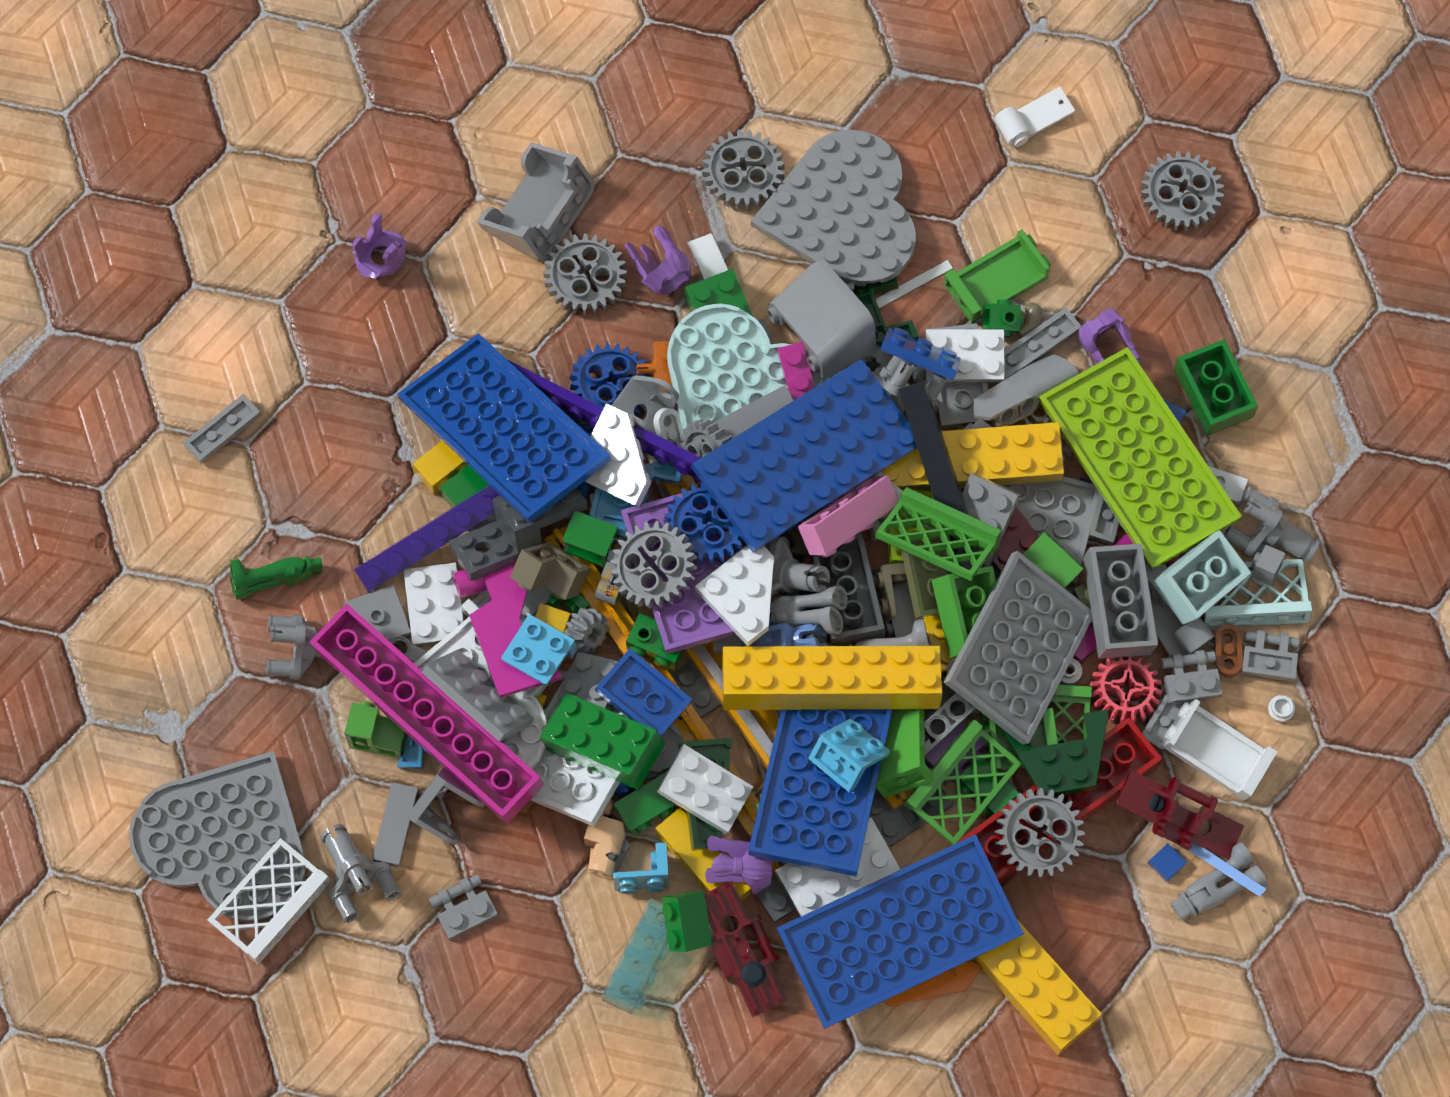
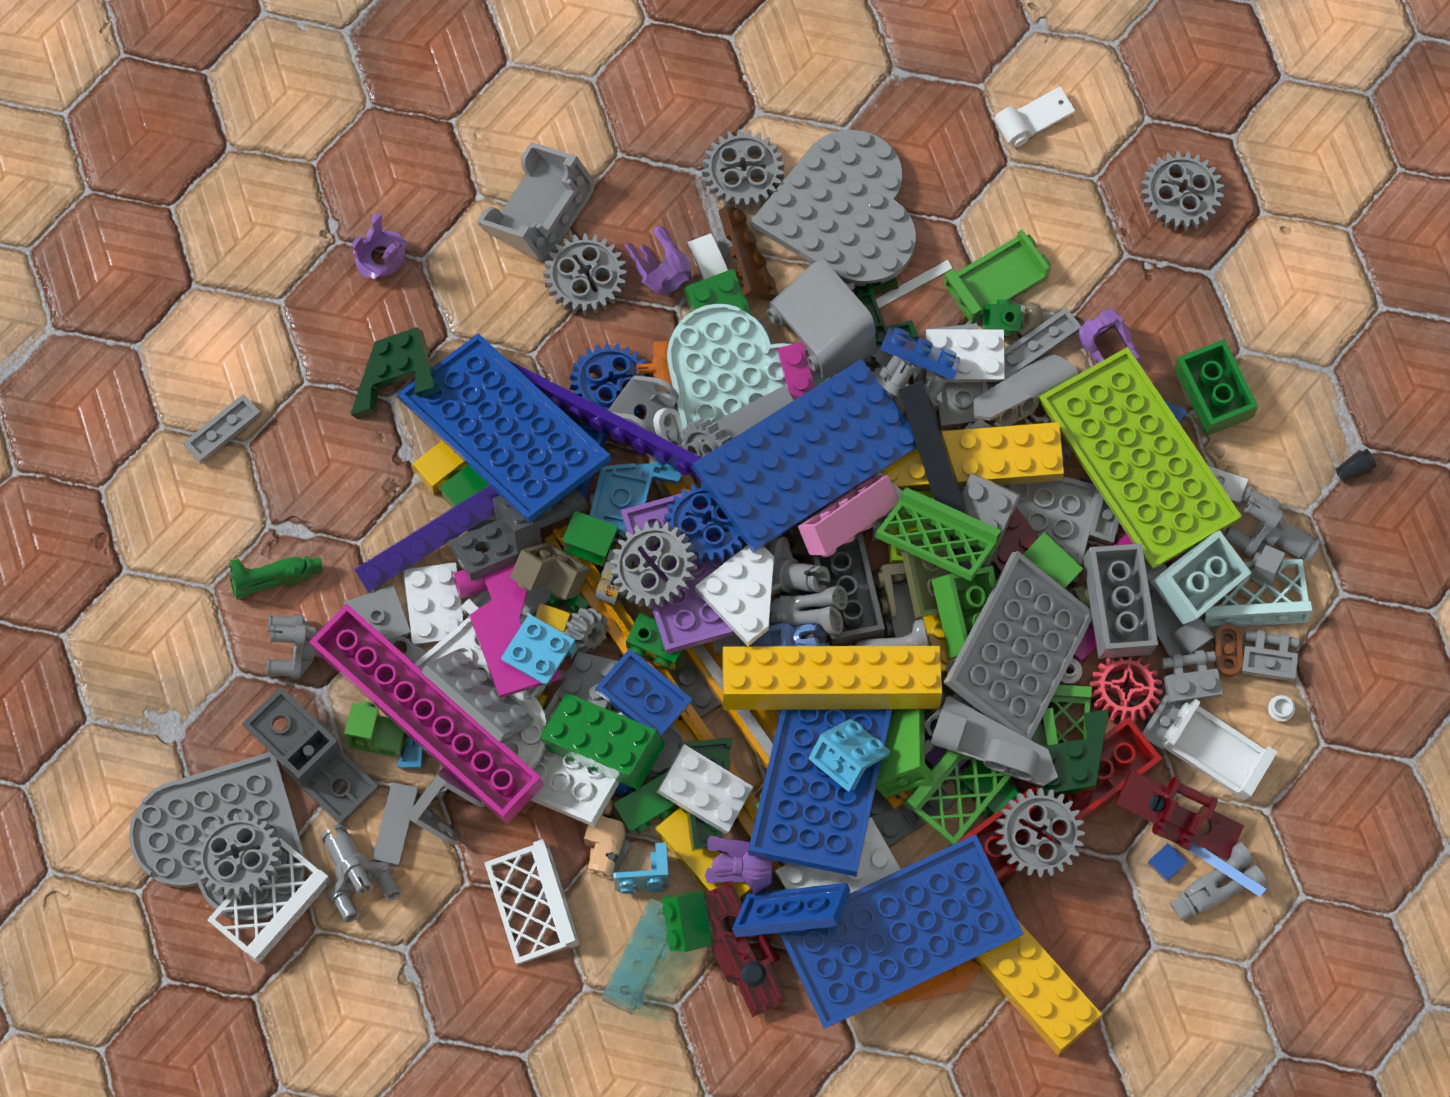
light grey plate [429,875,498,941] -> none
white plate [585,404,651,507] -> none
none -> light grey gear [193,813,283,900]
none -> dark grey bracket [242,687,379,824]
none -> dark green wing [351,327,440,419]
none -> white fence [484,839,581,965]
none -> reddish brown wing [718,206,779,301]
none -> blue plate [732,882,850,937]
none -> light grey panel [930,696,1058,787]
none -> black cone [1335,449,1377,482]

